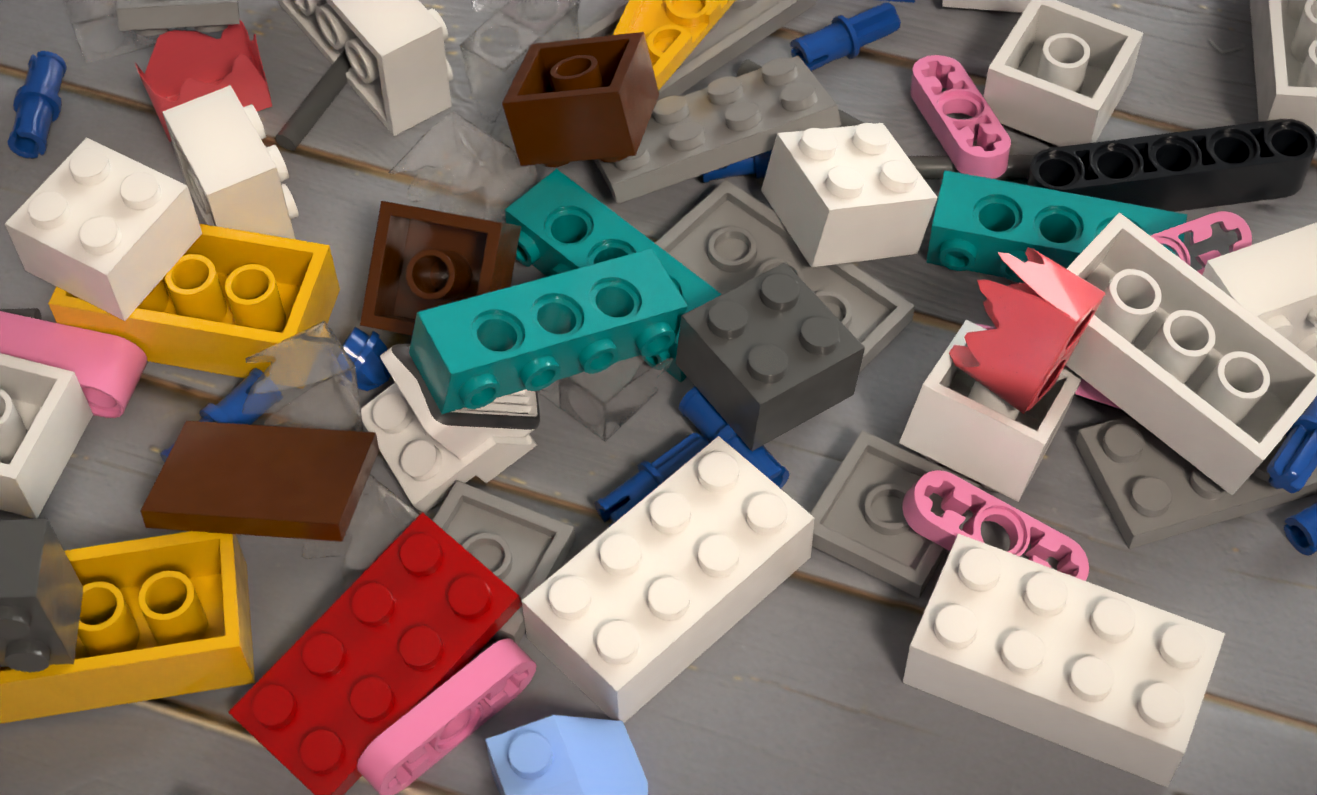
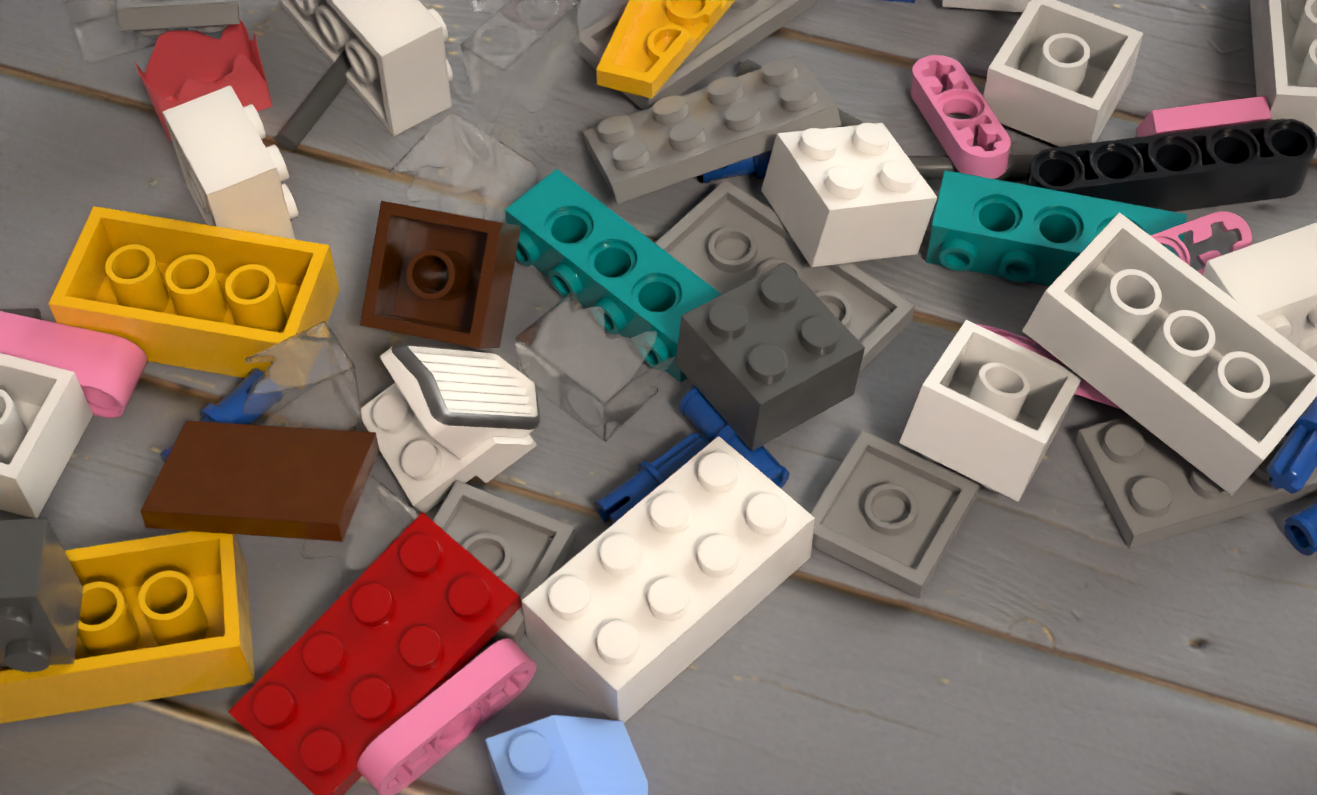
white brick [5,137,202,321] -> none
blue pin [7,51,67,158] -> none
blue plate [328,327,391,391] -> none
teal brick [409,248,688,414] -> none
reddish brown brick [502,32,659,168] -> none
blue axle [790,2,901,72] -> none
bright pink beam [902,470,1089,581] -> none
white brick [903,533,1225,788] -> none
coral piece [949,247,1105,414] -> none
none -> bright pink plate [1136,96,1271,137]

